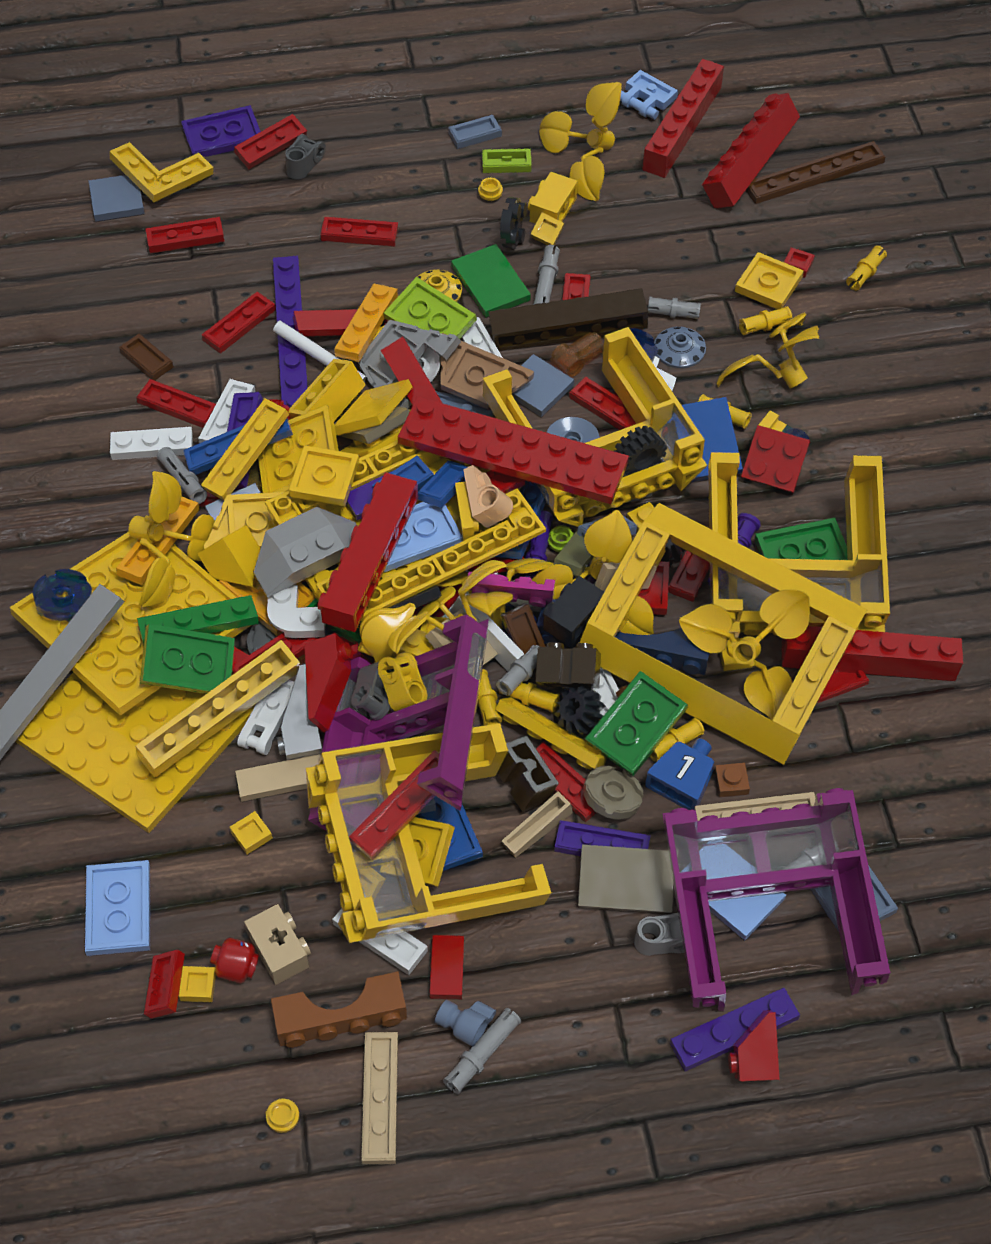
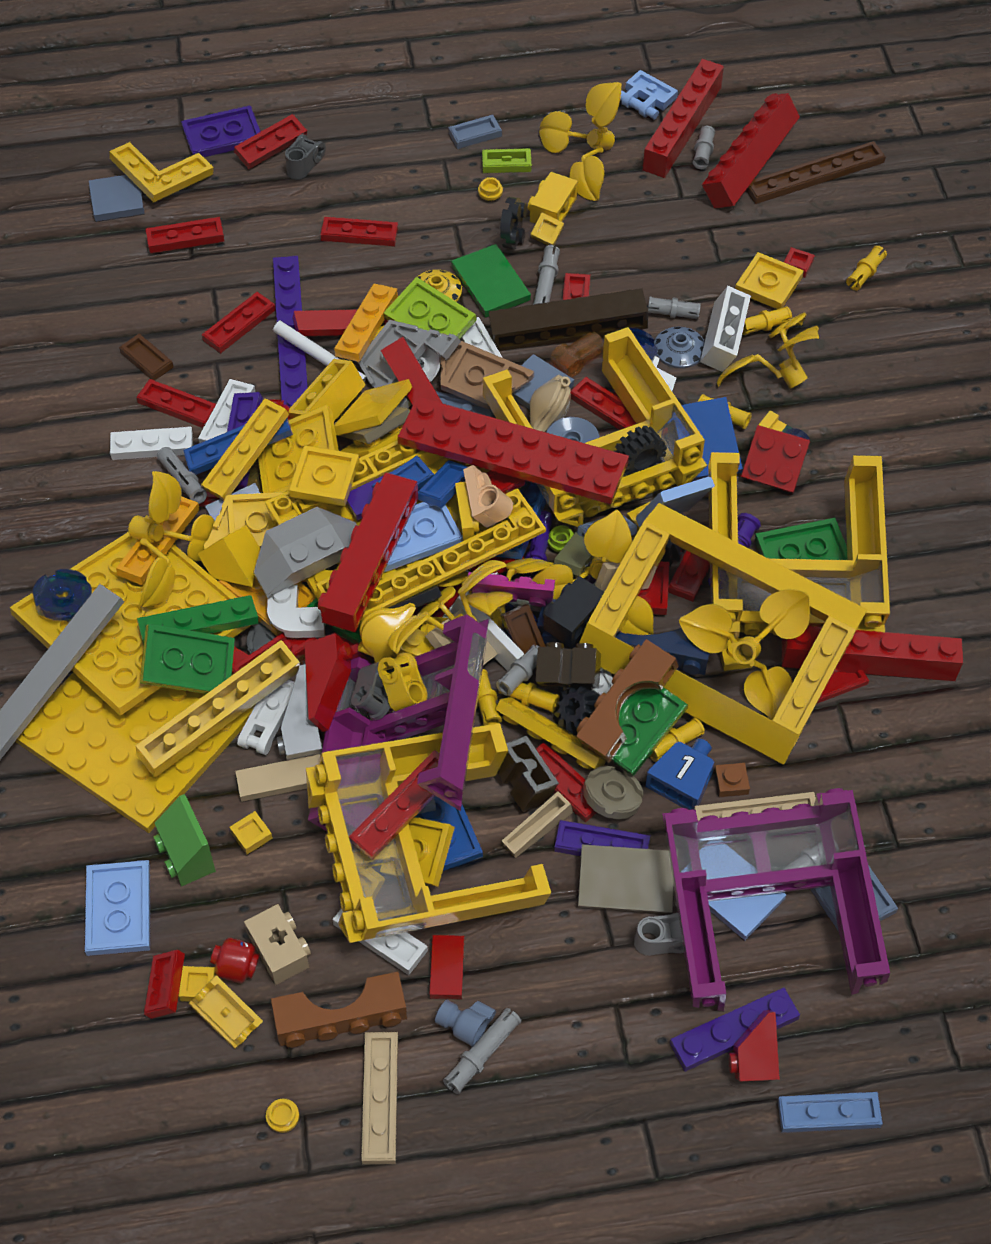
none -> bright green slope [153,794,216,887]
none -> yellow hinge [188,975,263,1049]
none -> tan hat [530,375,571,432]
none -> dark orange arch [576,639,679,763]
none -> light blue tile [636,477,715,527]
none -> light grey pin [693,126,715,169]
none -> white brick [700,286,751,372]
none -> medium blue tile [778,1092,882,1133]

